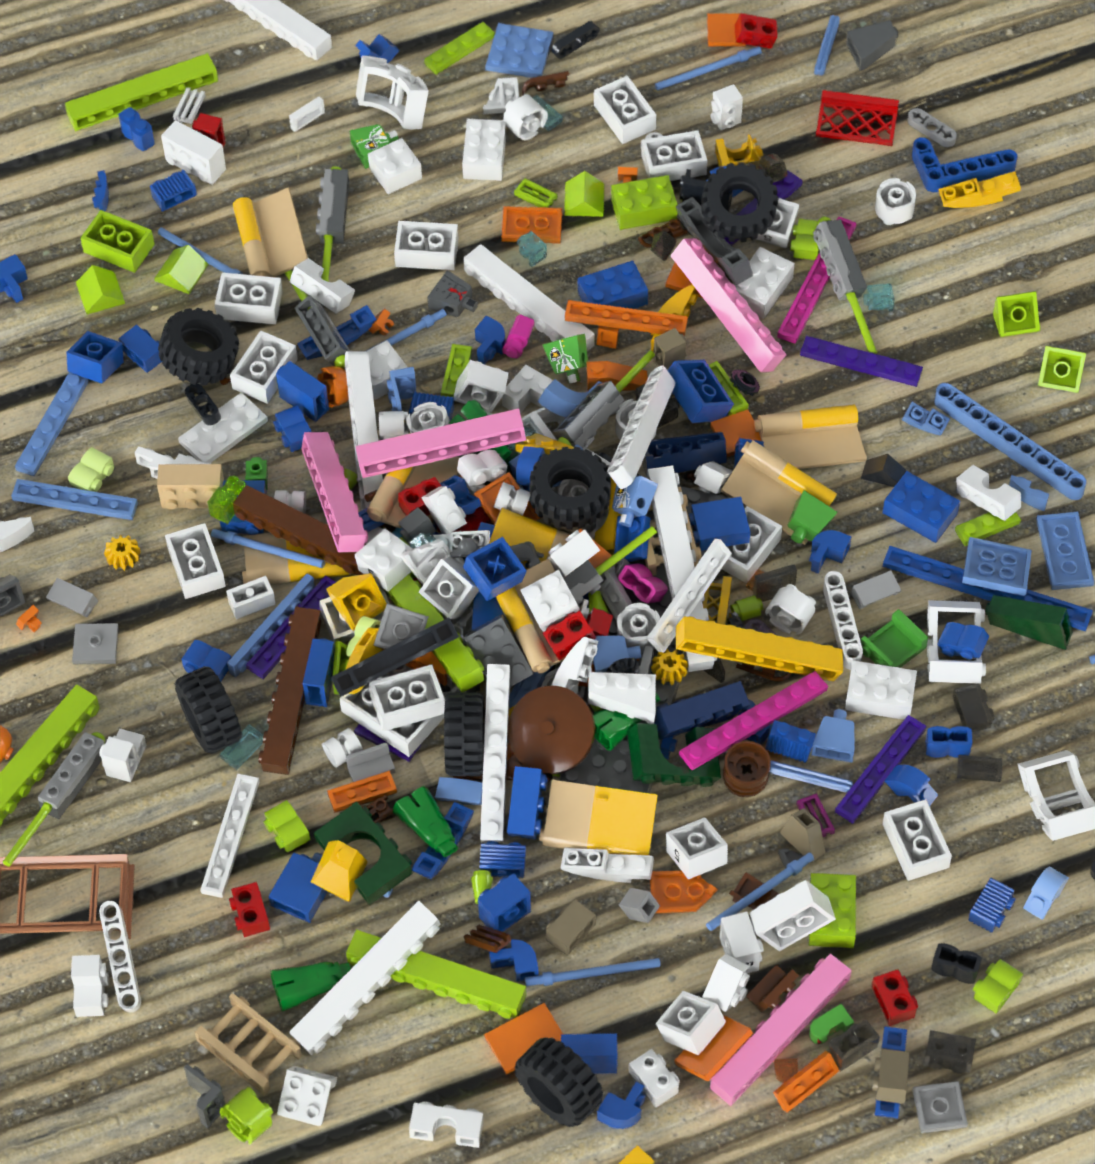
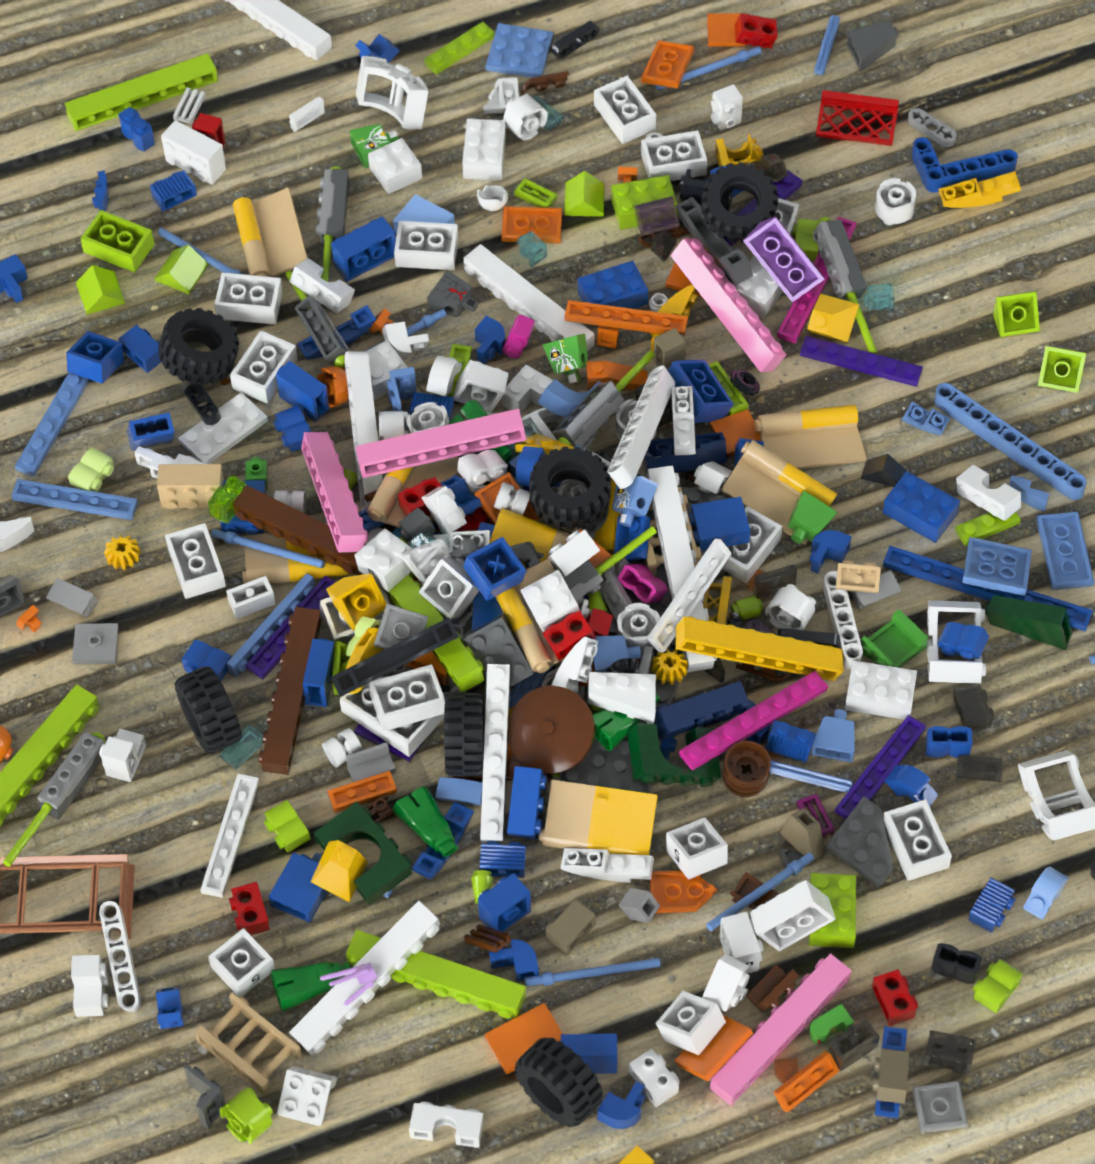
none -> blue brick [127,412,174,451]
none -> blue brick [156,986,184,1029]
none -> white brick [208,928,275,997]
none -> lavender plant [320,962,378,1006]
none -> blue brick [331,216,396,282]
none -> white brick [382,322,429,358]
none -> light blue slope [393,194,455,234]
none -> white brick [426,355,462,396]
none -> white hair [477,185,508,211]
none -> bracket [634,196,679,235]
none -> orange tile [641,40,694,89]
none -> white plate [649,293,668,312]
none -> white slope [672,386,696,456]
none -> medium lavender slope [743,216,825,302]
none -> black beam [777,628,840,647]
none -> yellow slope [807,294,859,343]
none -> dark grey plate [825,796,893,888]
none -> tan bracket [836,560,881,594]

